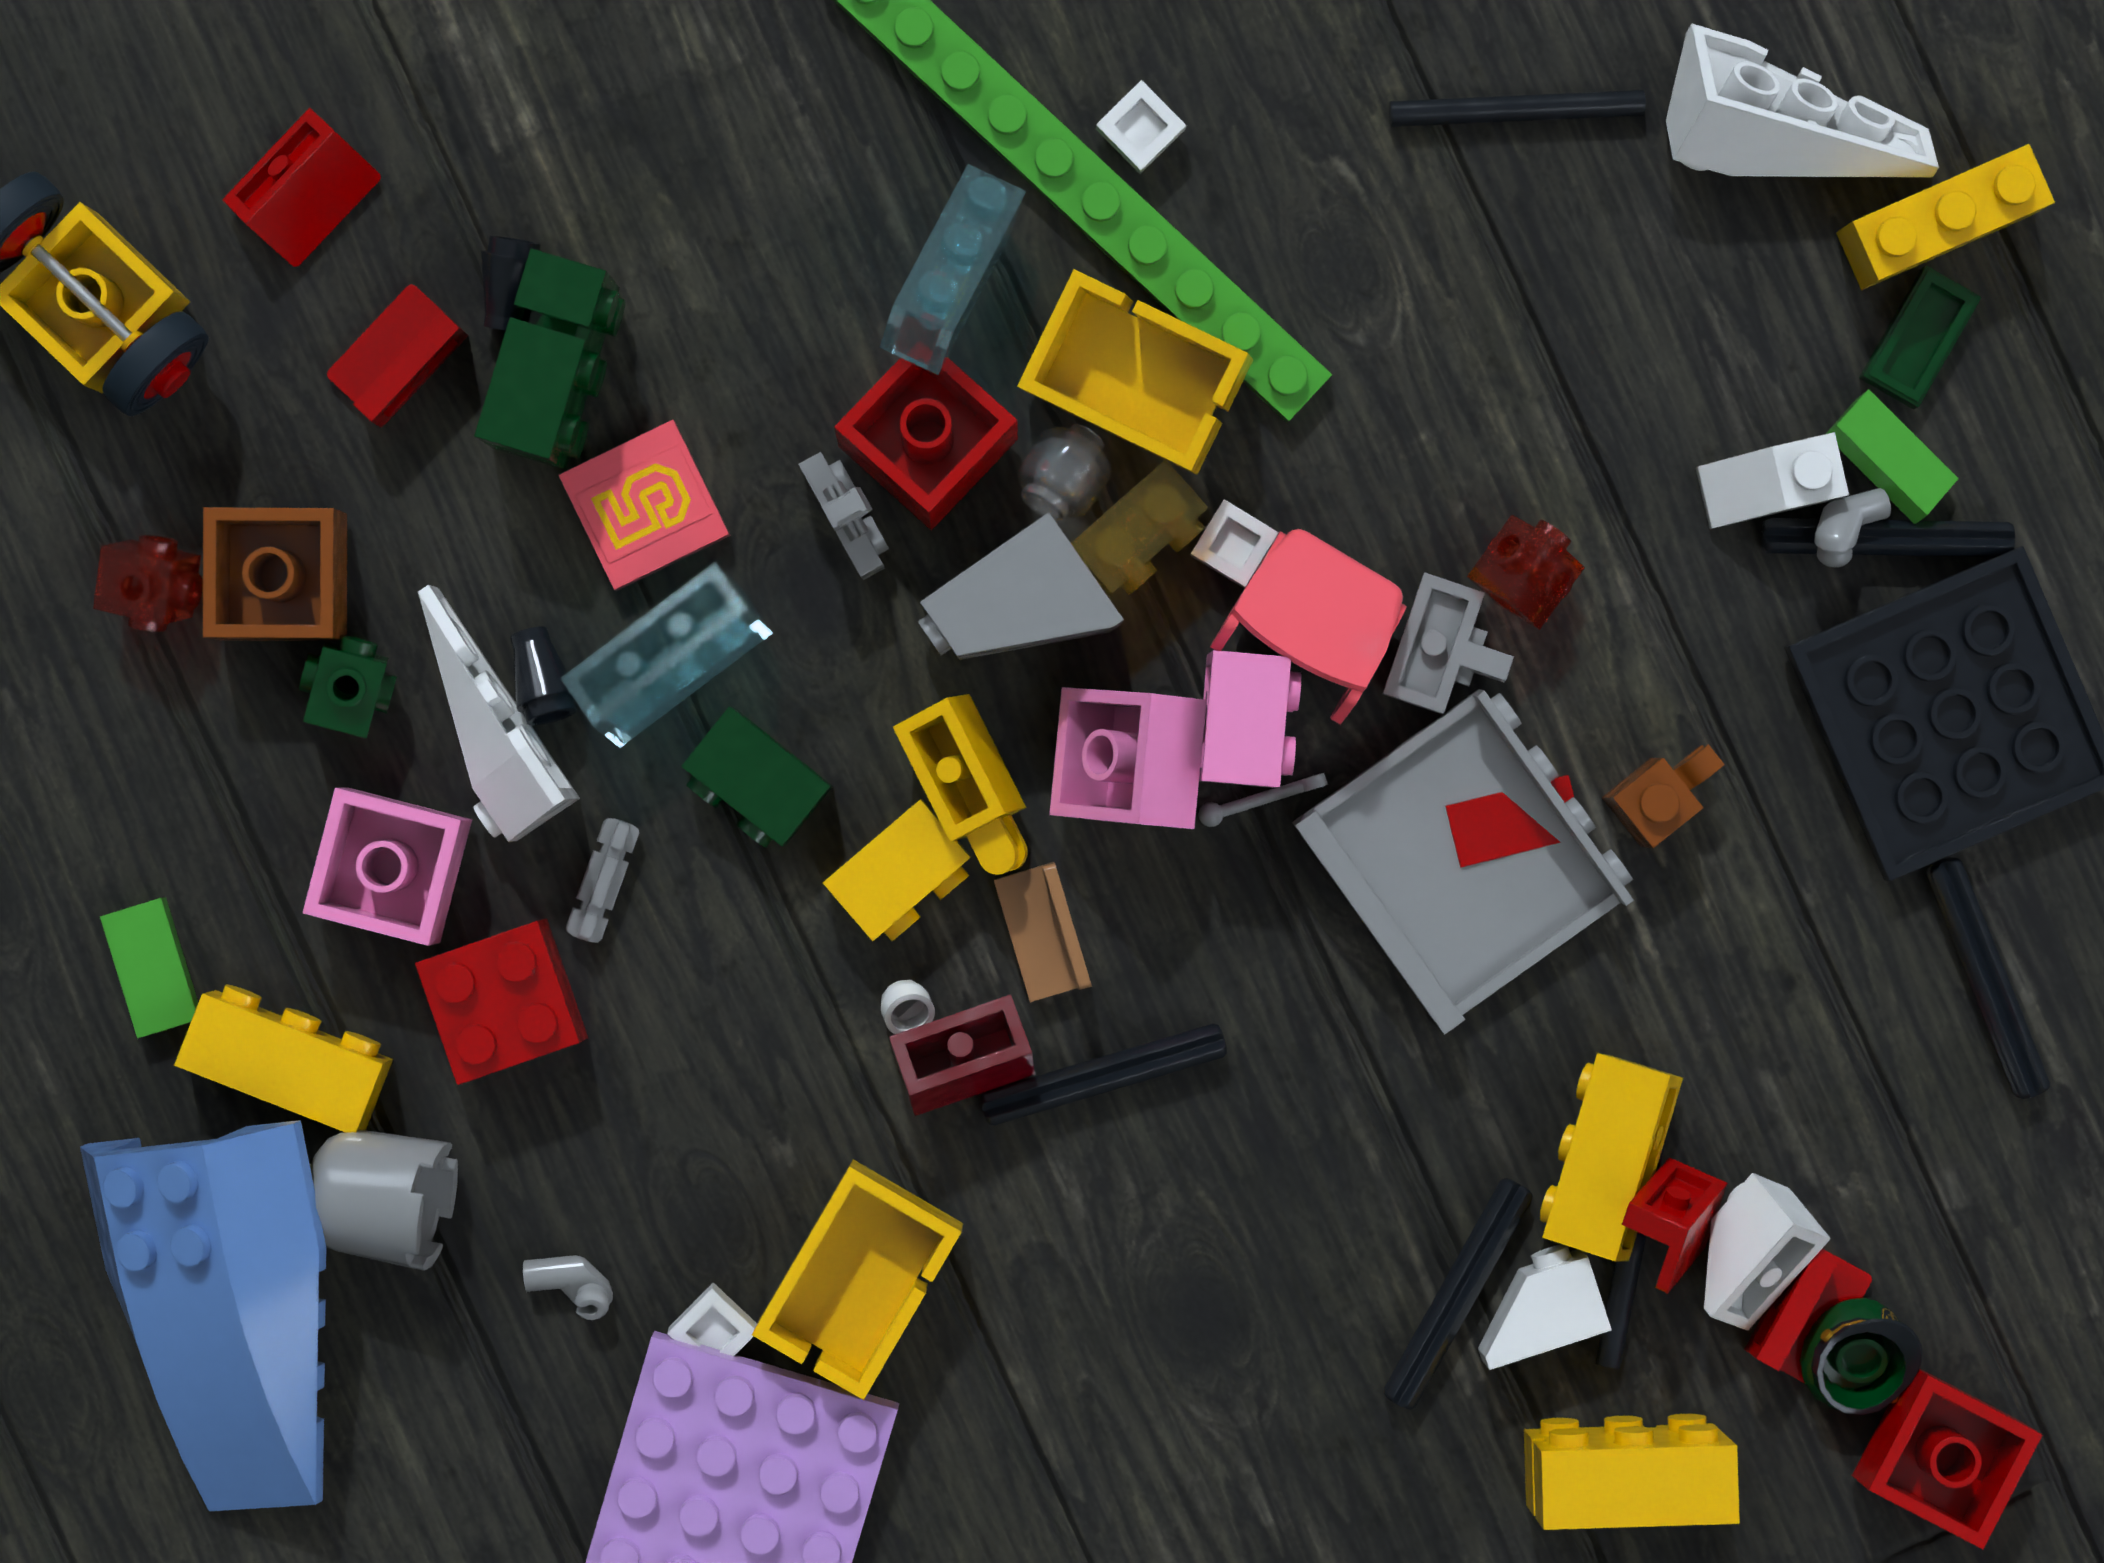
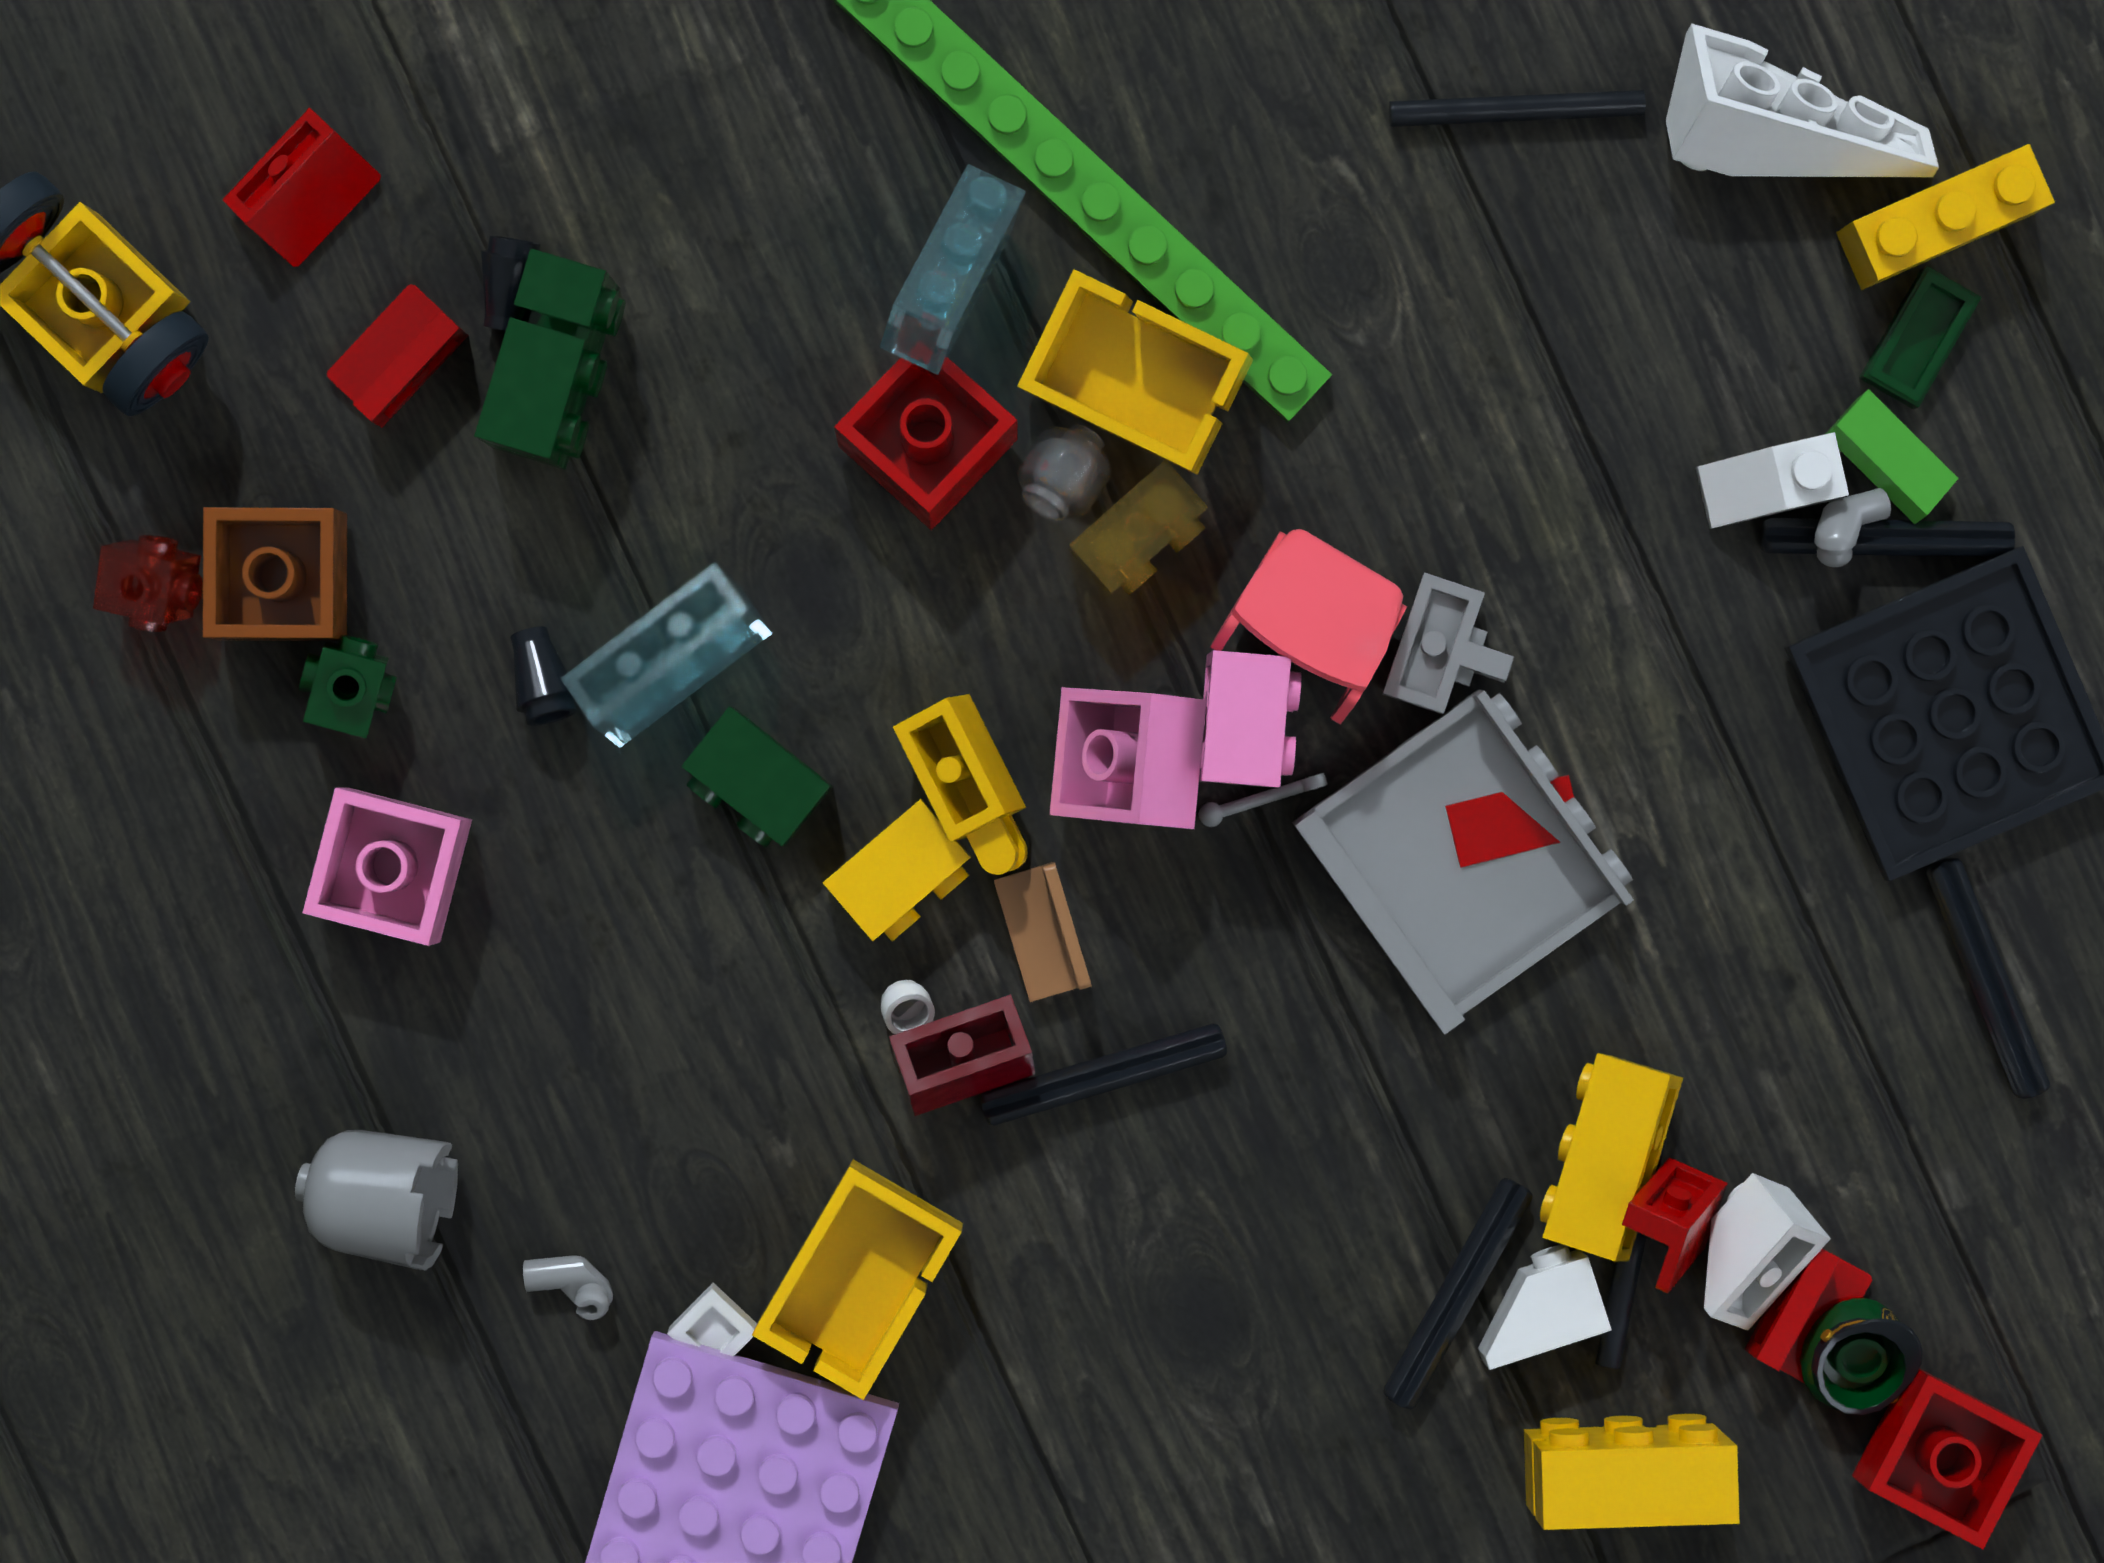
medium blue wedge [80,1120,326,1511] -> none
bright green tile [100,897,198,1039] -> none
yellow brick [174,984,393,1133] -> none
red brick [415,918,588,1085] -> none
white wedge [418,585,580,842] -> none
coral tile [558,420,731,591] -> none
light grey axle [566,818,640,943] -> none
light grey hinge [799,452,889,580] -> none
light grey slope [918,512,1124,660] -> none
white plate [1096,80,1186,174] -> none
white plate [1190,499,1279,588] -> none
clear red brick [1467,515,1585,630] -> none
dark orange brick [1602,744,1725,848] -> none

